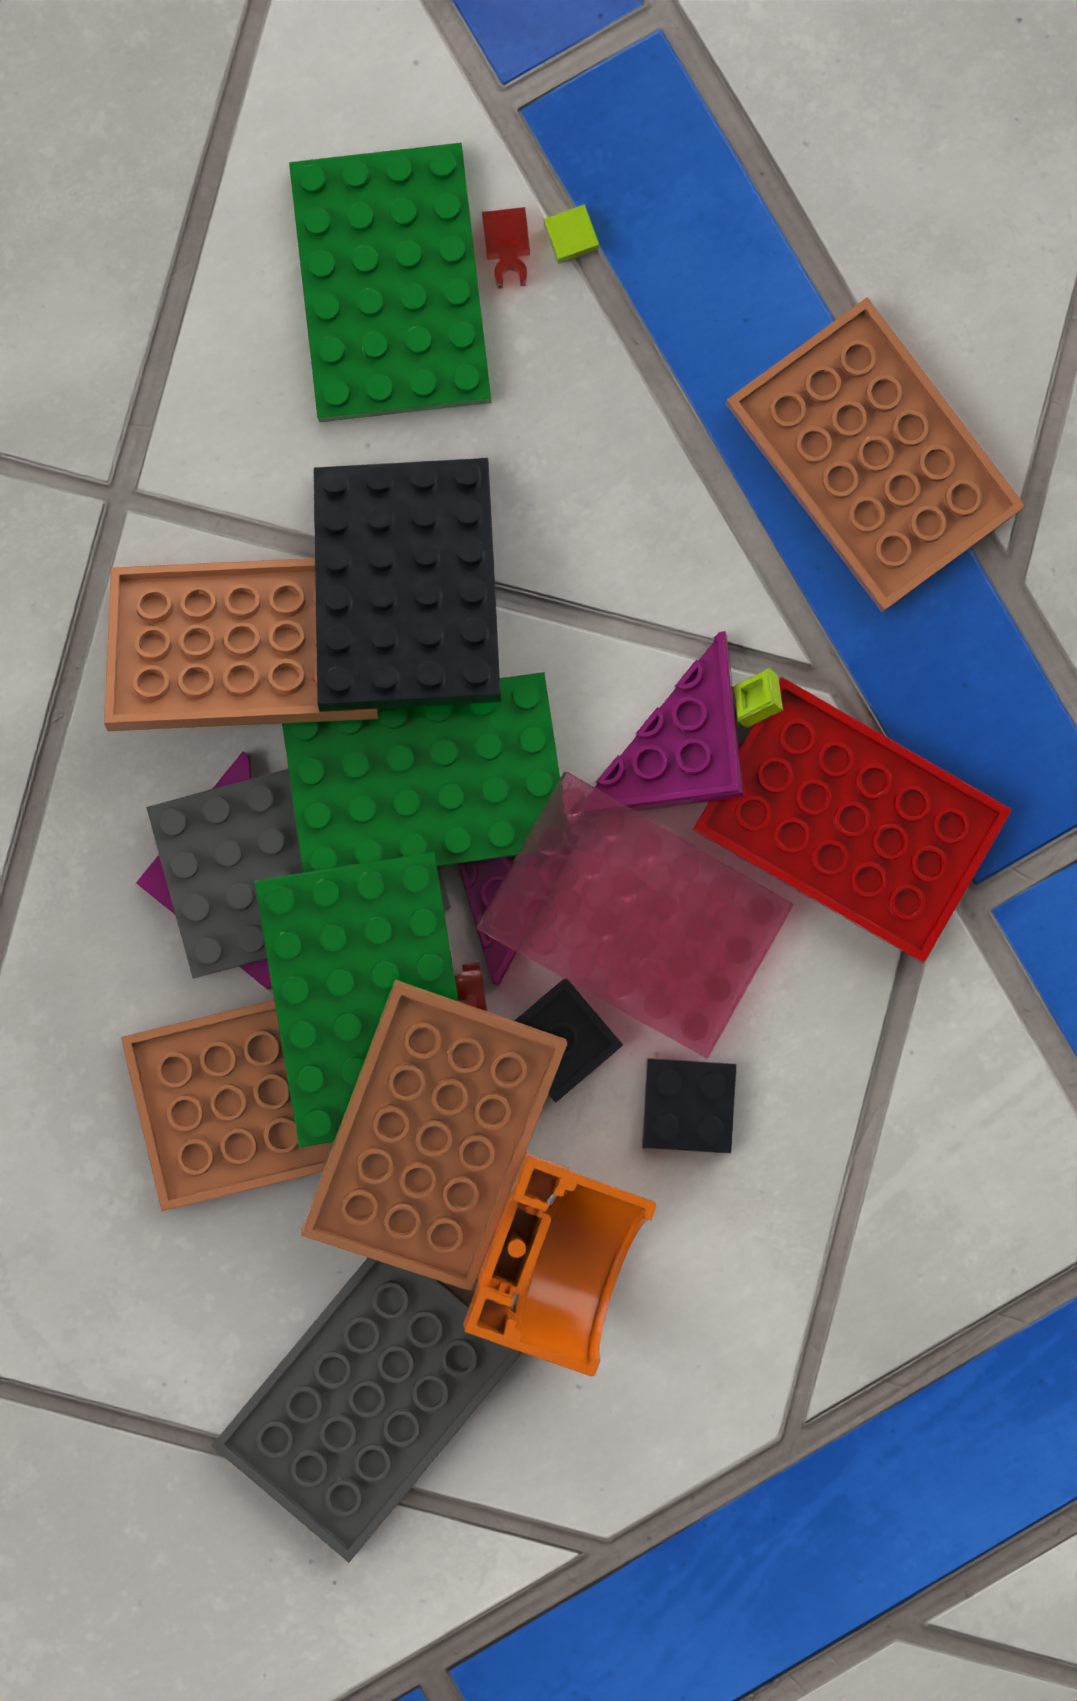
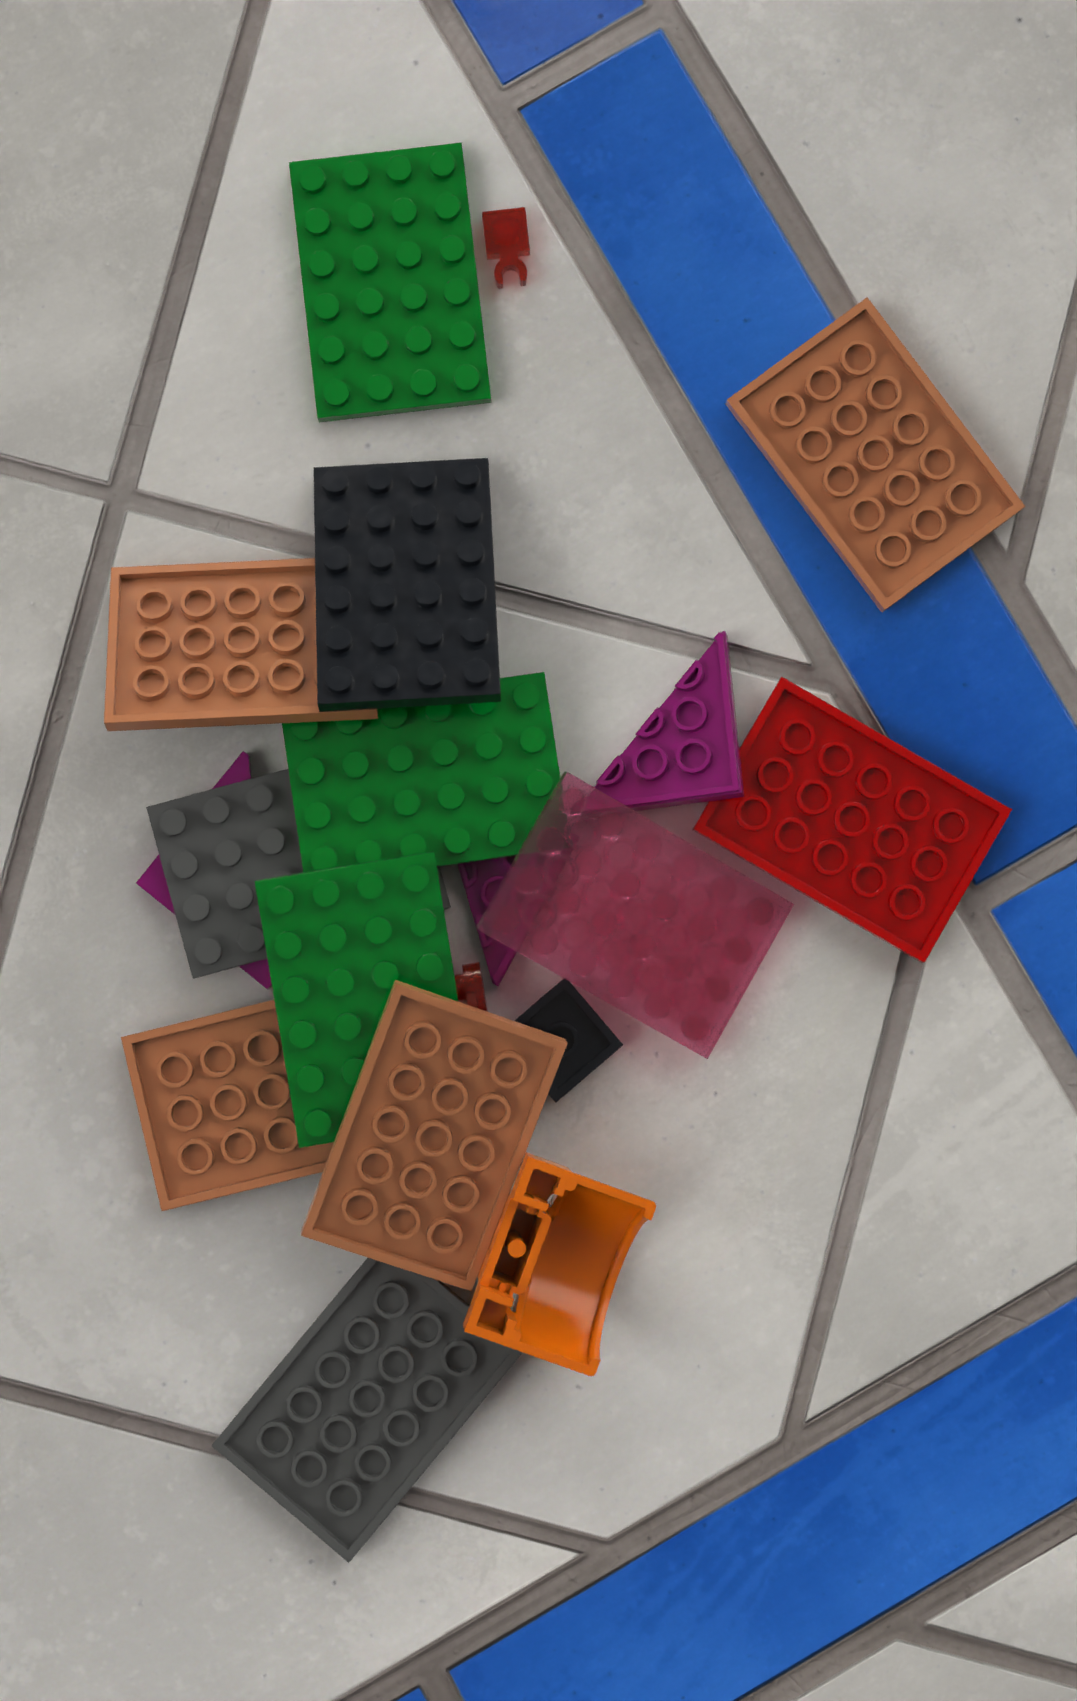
lime tile [544,204,599,264] -> none
black plate [642,1058,736,1153] -> none
lime tile [733,668,783,728] -> none

